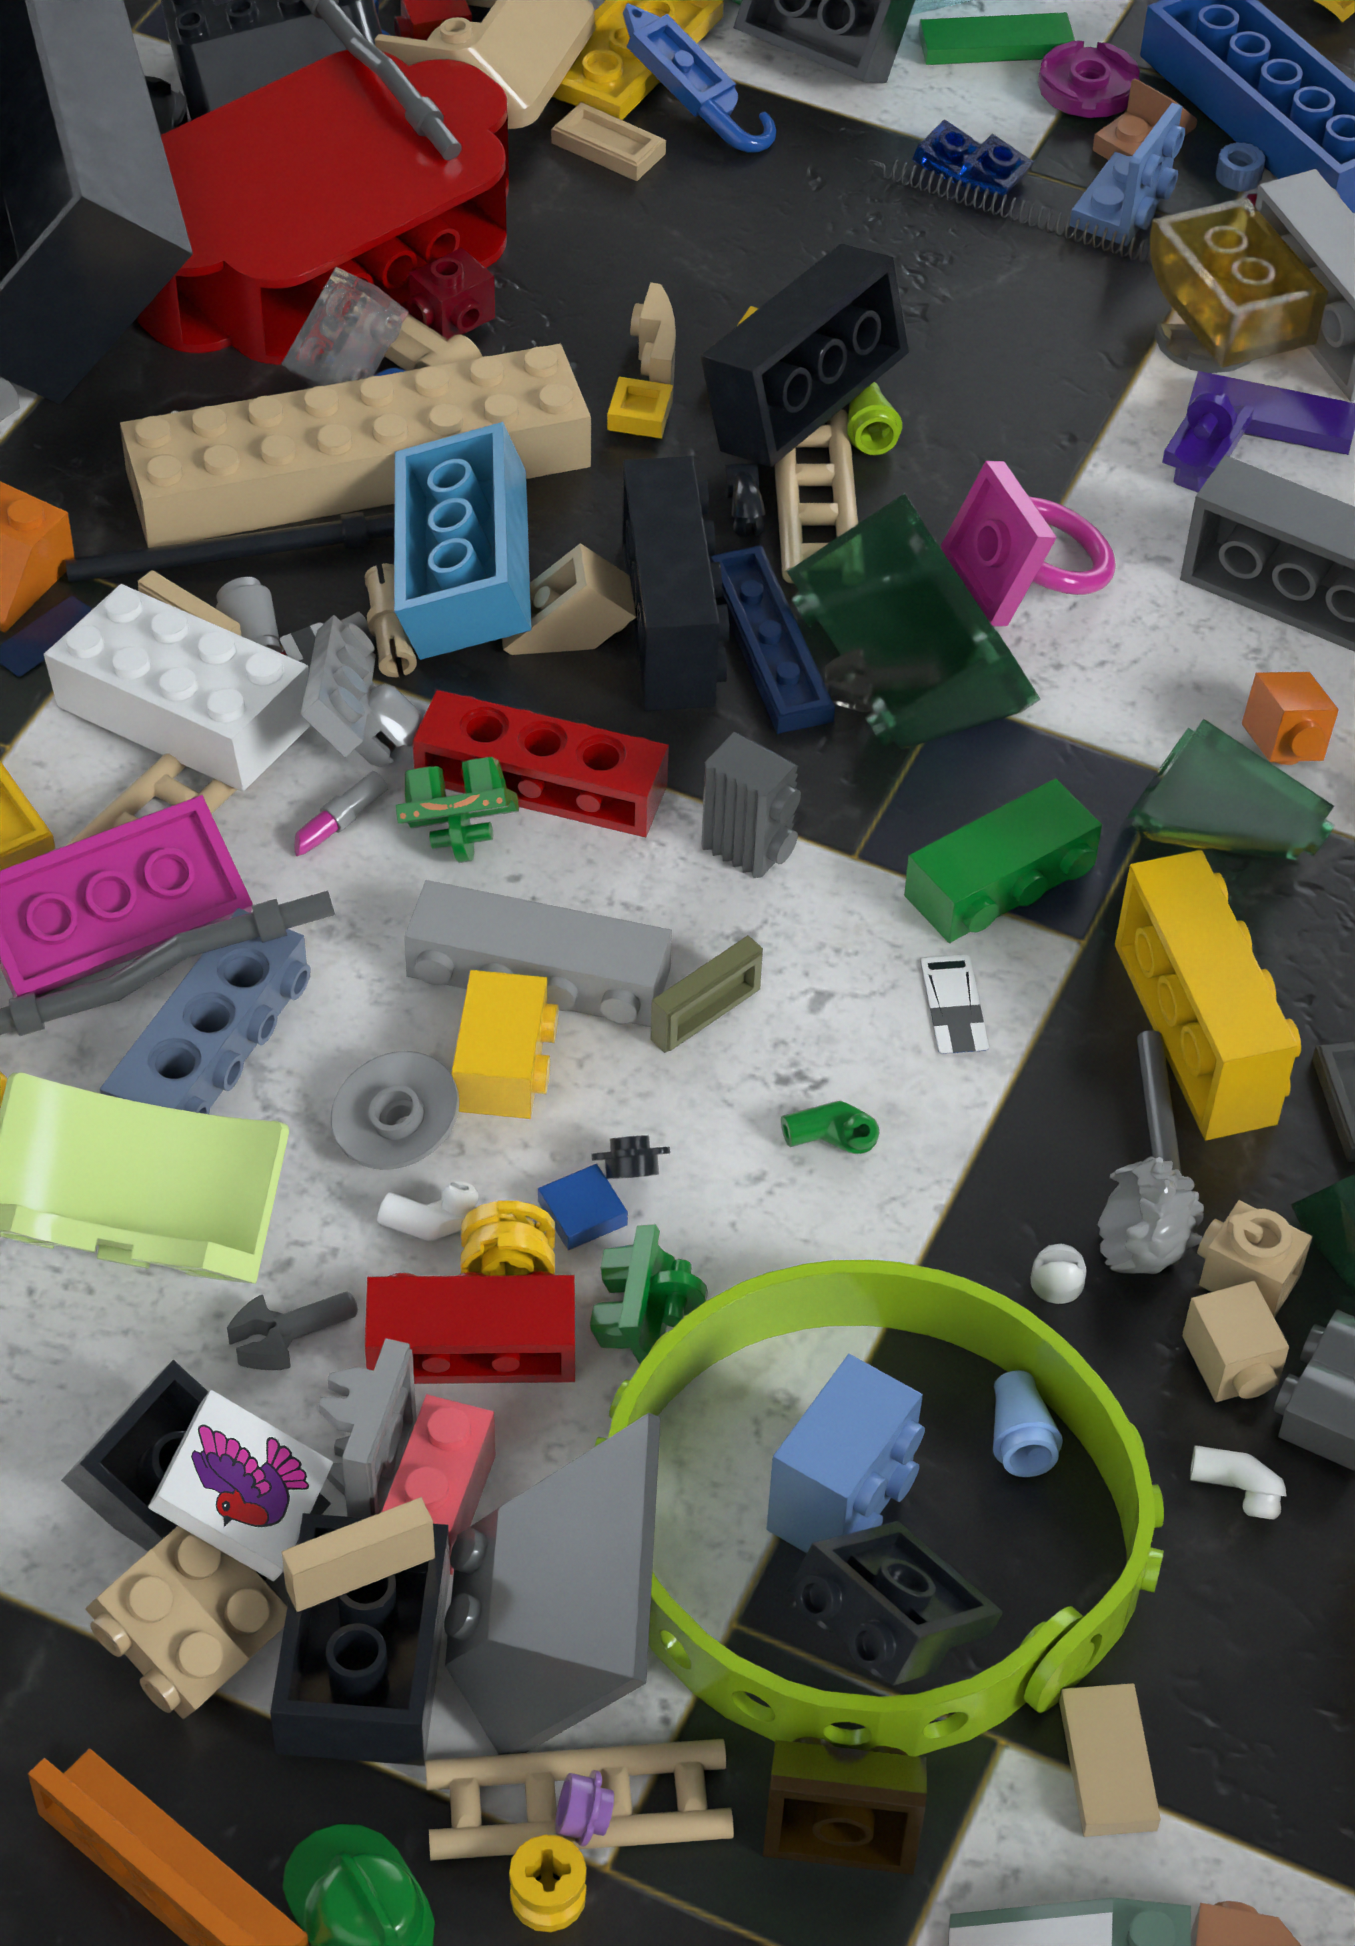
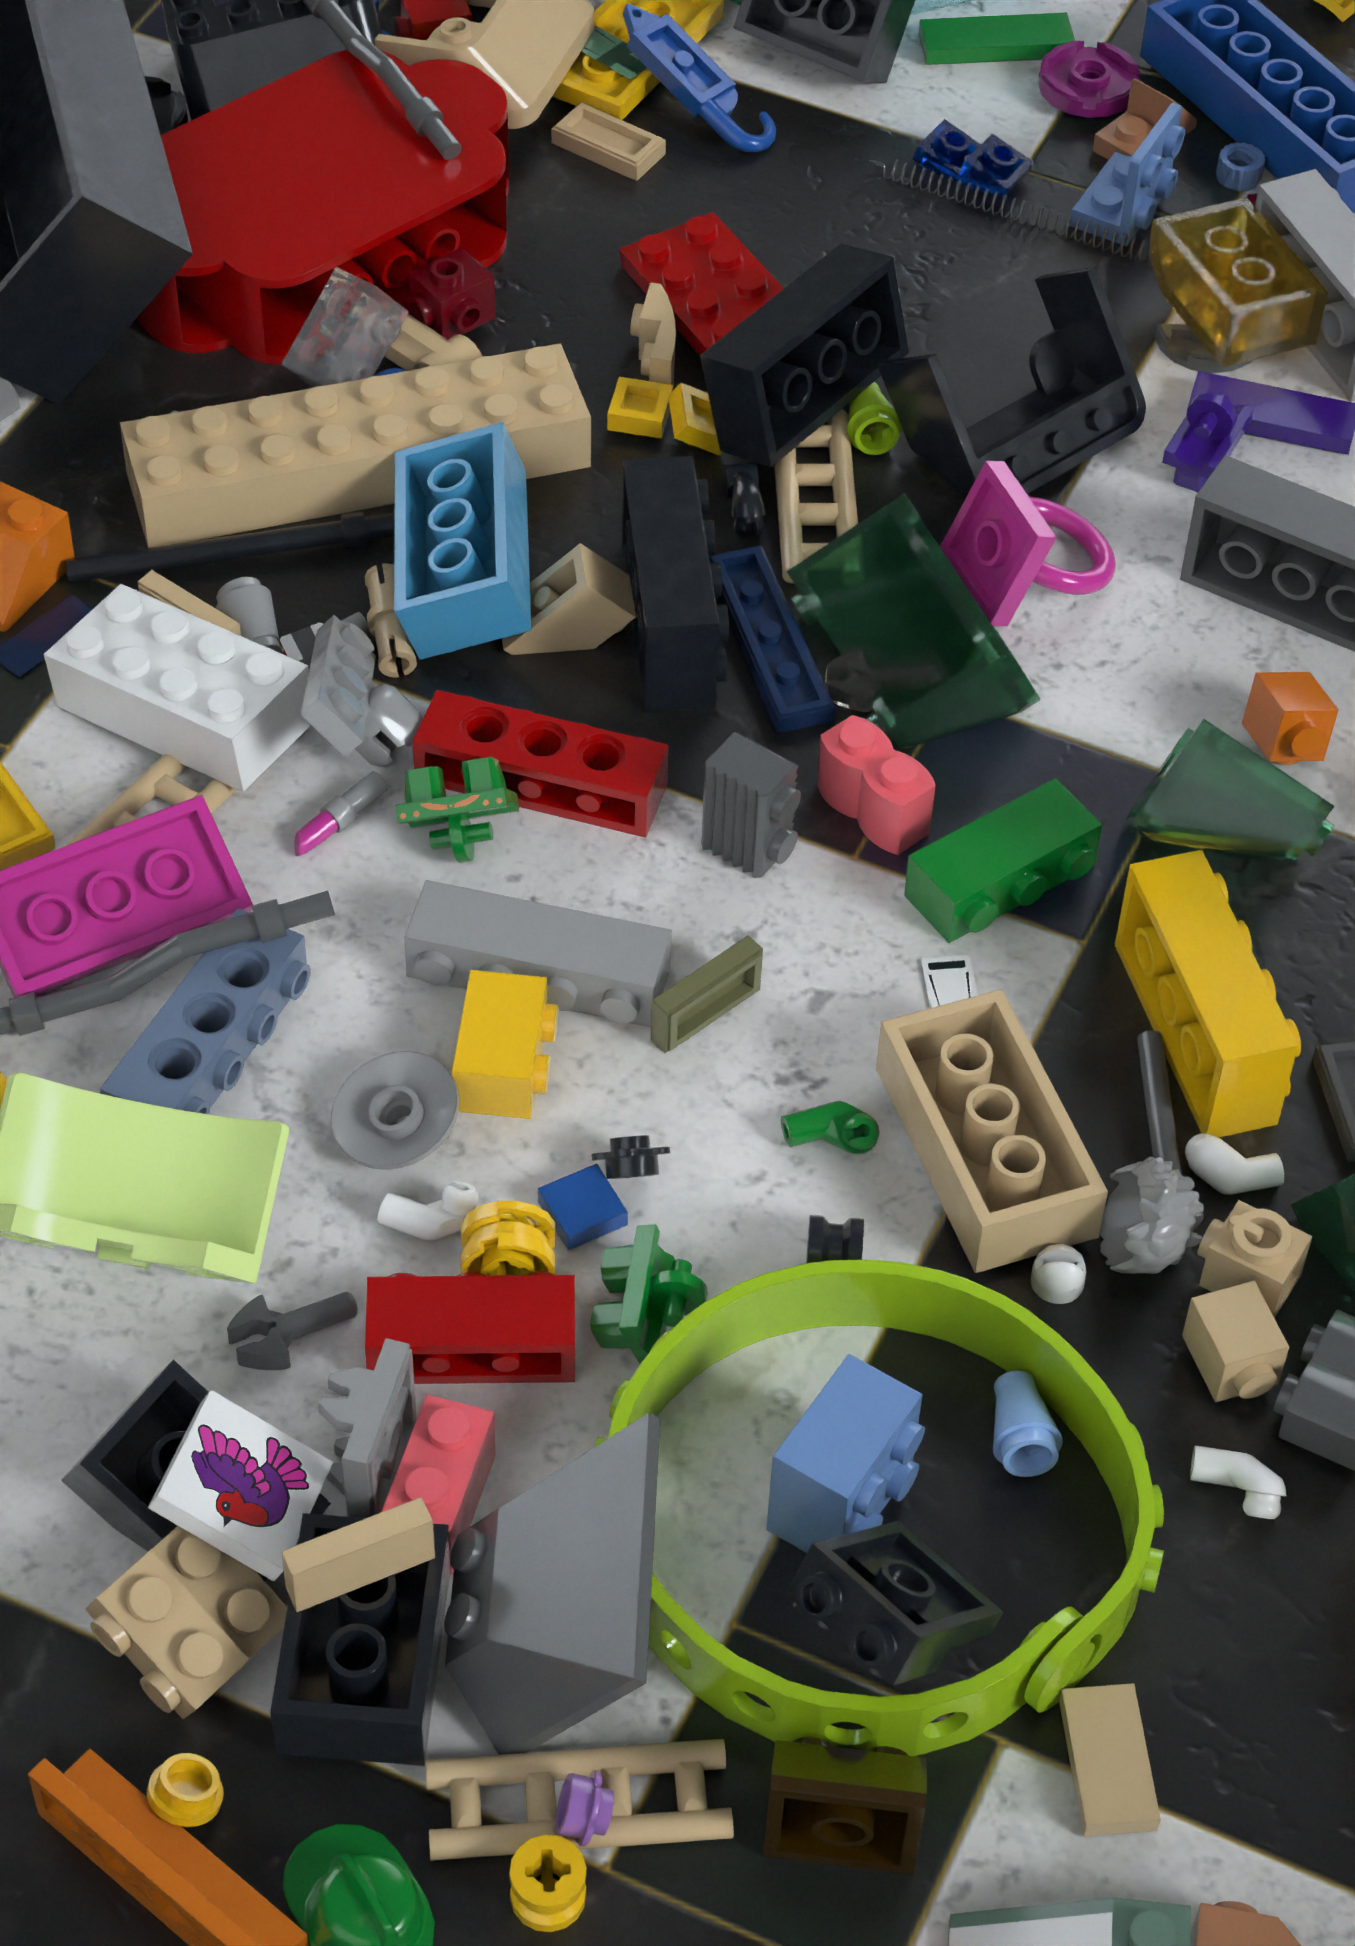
none -> yellow plate [147,1753,224,1827]
none -> clear green sticker [582,26,647,79]
none -> red plate [619,212,784,355]
none -> yellow plate [668,383,722,455]
none -> black wheel [806,1215,864,1263]
none -> coral brick [817,715,935,855]
none -> tan brick [876,989,1108,1273]
none -> black windscreen [877,267,1146,496]
none -> white arm [1185,1133,1284,1195]

